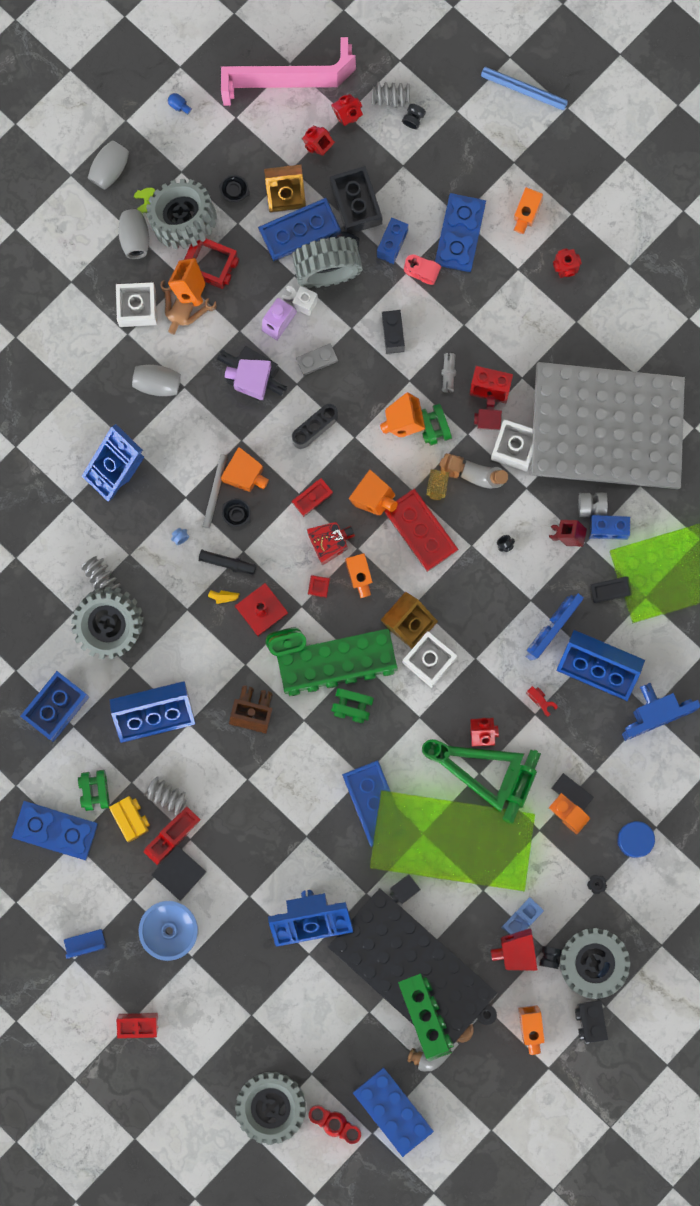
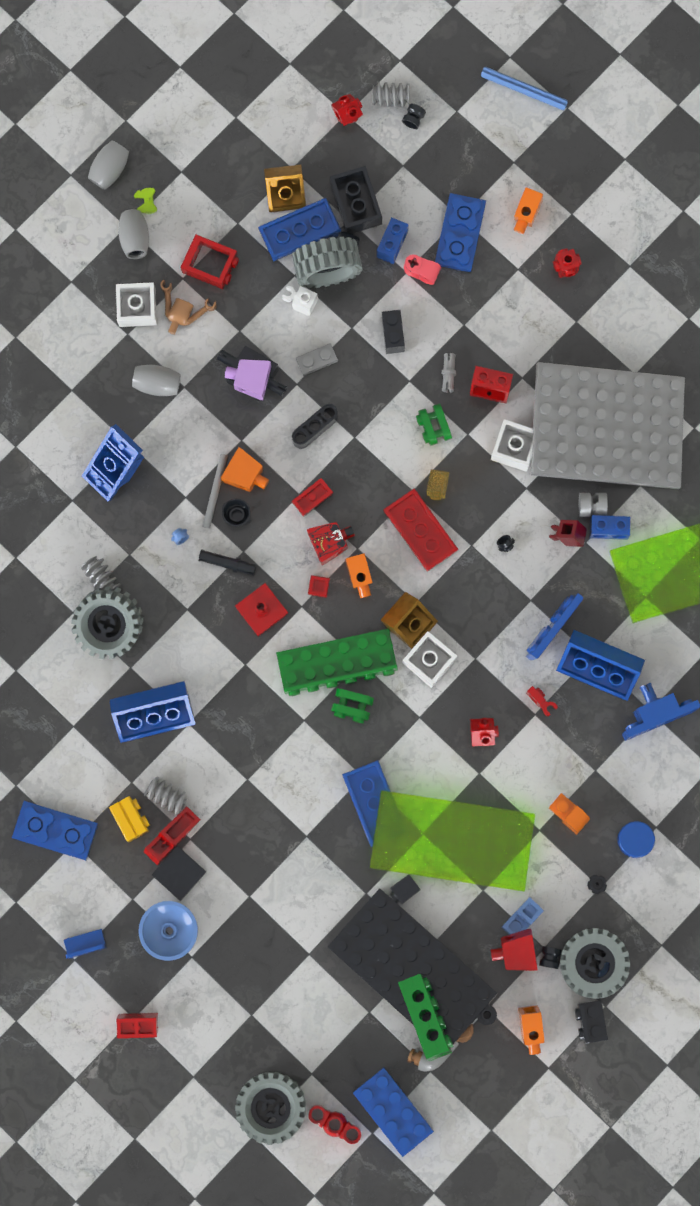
blue brick [20,671,89,742] -> none
green brick [78,770,110,811] -> none
light grey wheel [146,179,217,249] -> none
blue cylinder [168,93,192,114] -> none
orange torso [168,258,205,306] -> none
yellow bar [208,590,240,604] -> none
black hat [219,175,250,202] -> none
bright pink panel [221,37,356,106] -> none
reddish brown brick [229,686,273,733] -> none
lavender torso [262,298,297,341] -> none
green brick [265,627,306,656] -> none
blue brick [268,890,353,947] -> none
red brick [301,125,335,156] -> none
orange torso [349,470,397,515] -> none
orange torso [380,392,425,437] -> none
green piece [422,739,541,824] -> none
piece [439,453,508,489] -> none
dark red brick [474,396,502,431] -> none
black tile [551,773,594,811] -> none
black tile [590,576,632,604] -> none

